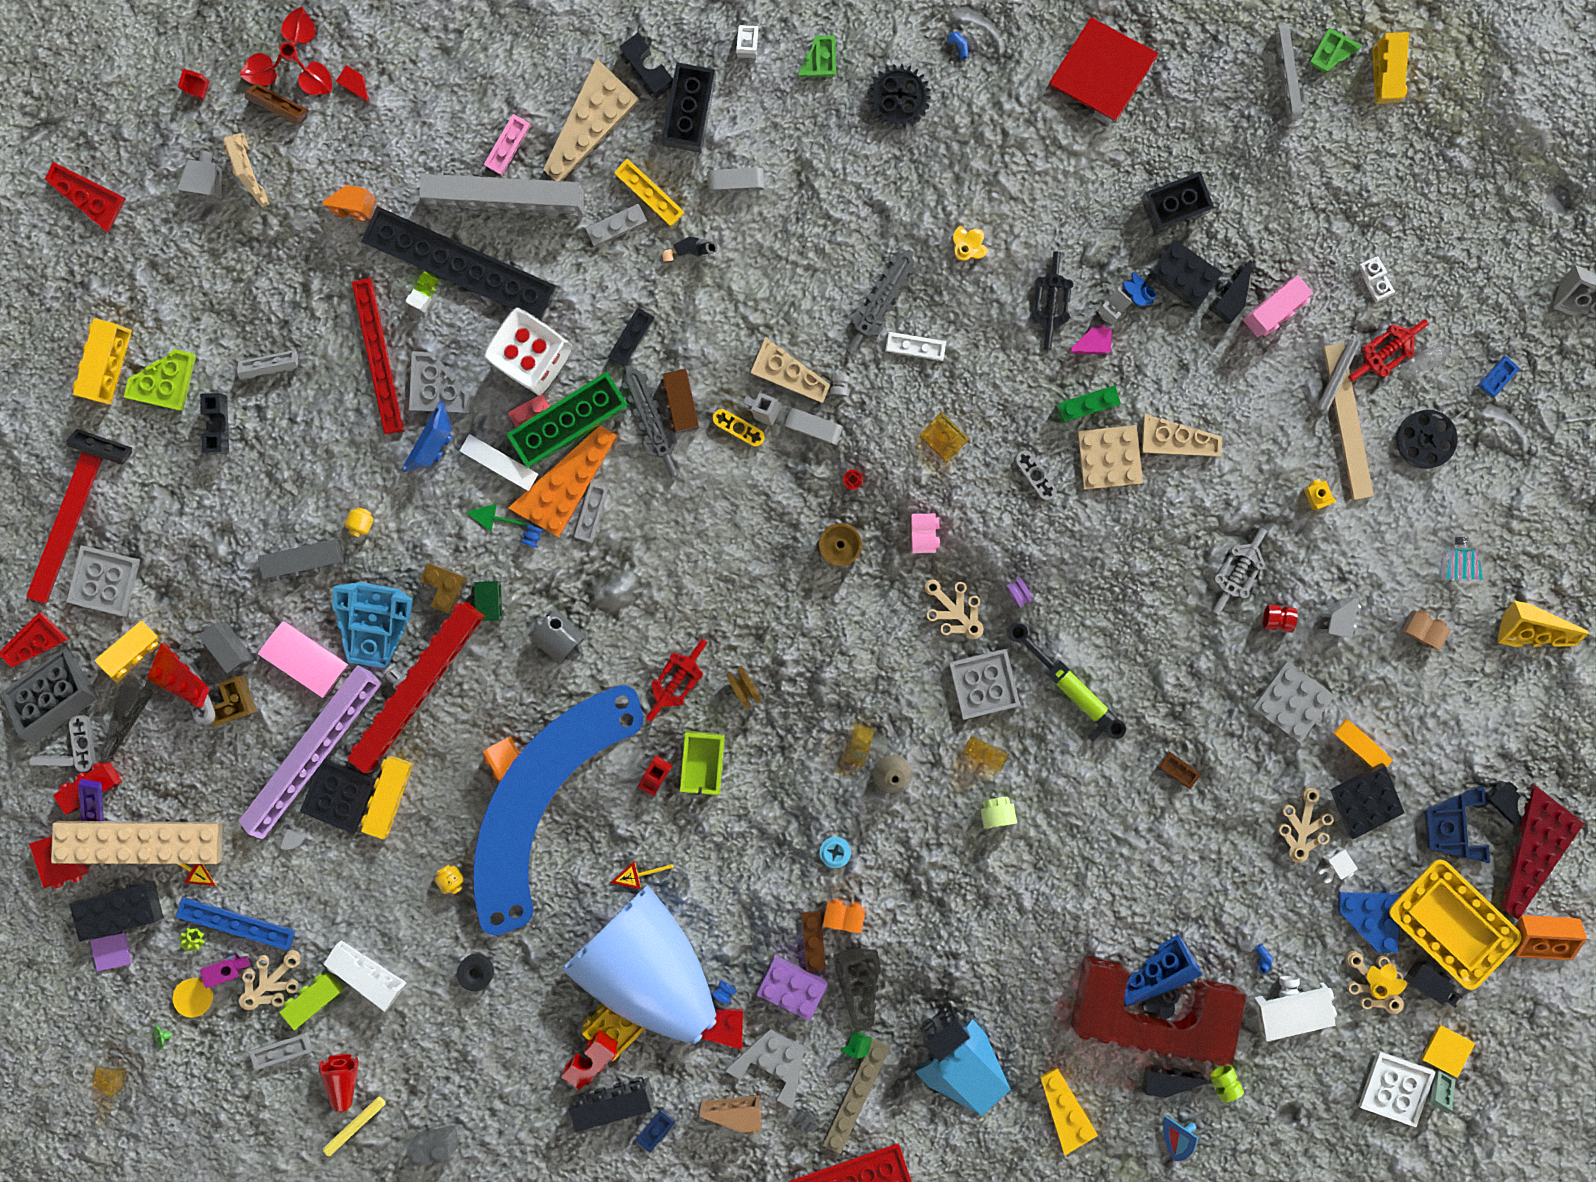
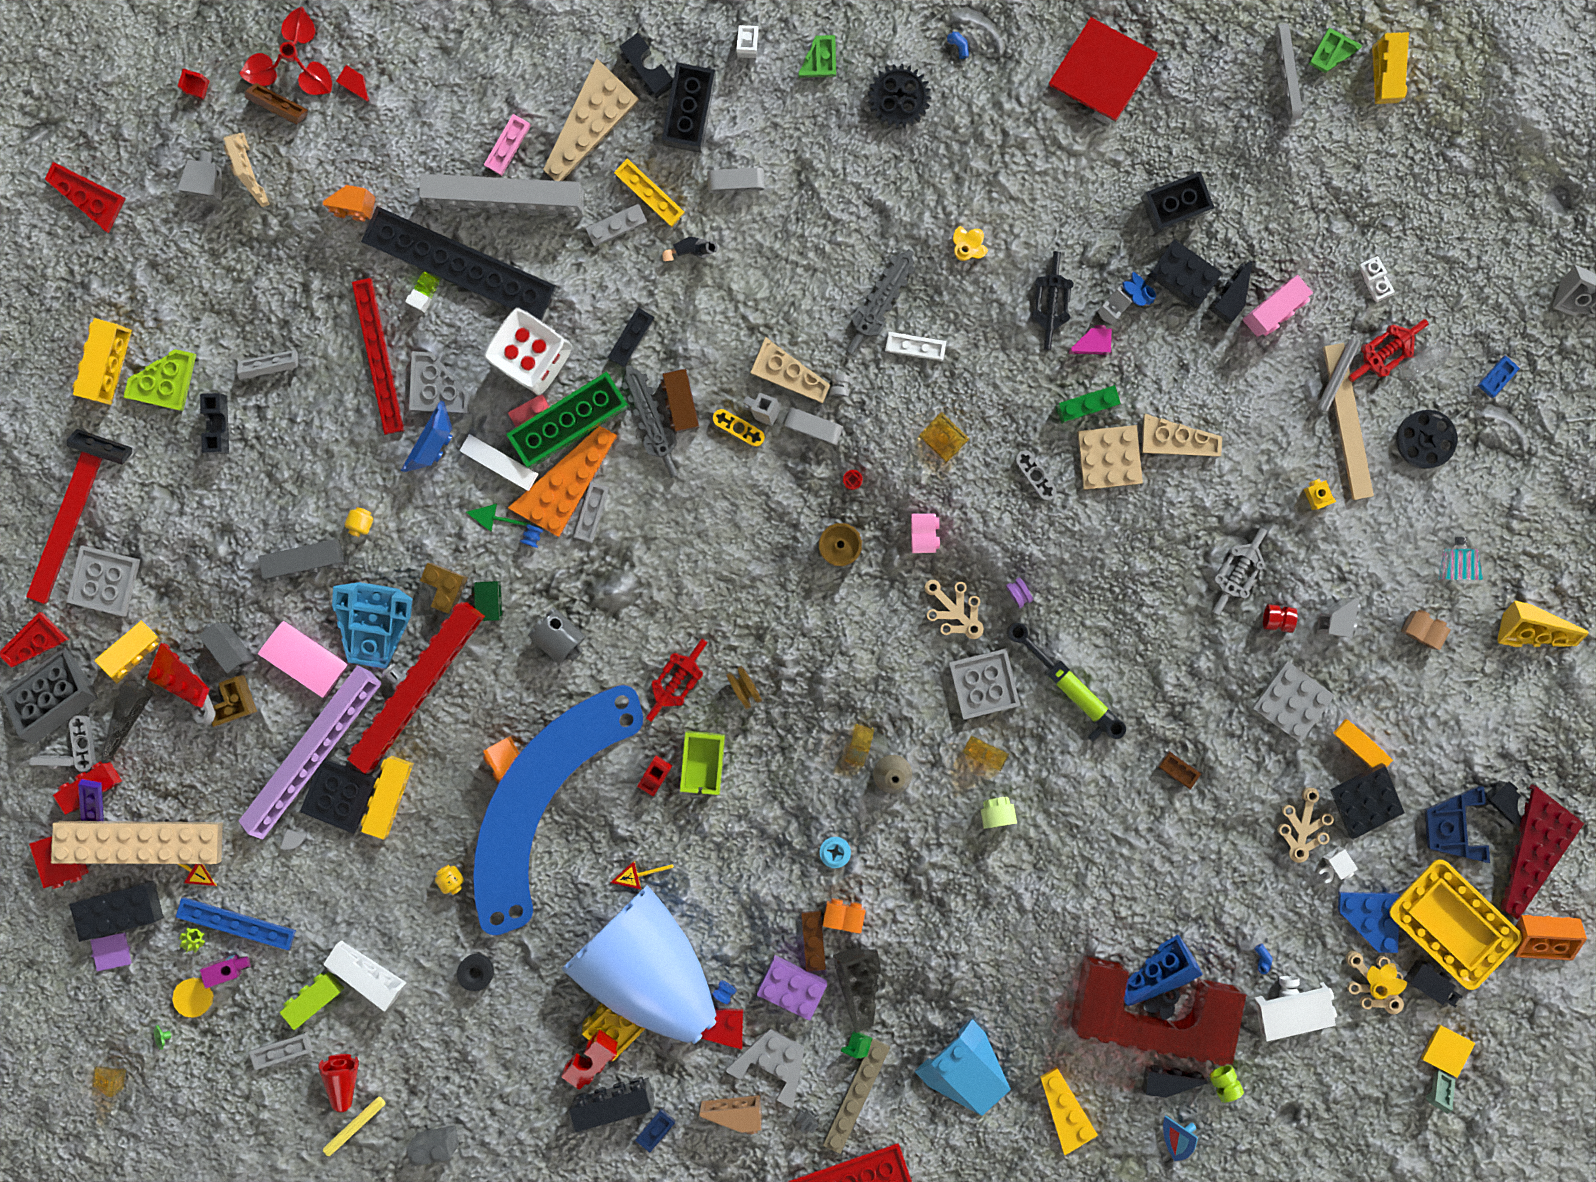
tan plant [239,950,301,1010] -> none
black brick [920,1005,971,1063] -> none
white plate [1358,1051,1436,1127] -> none

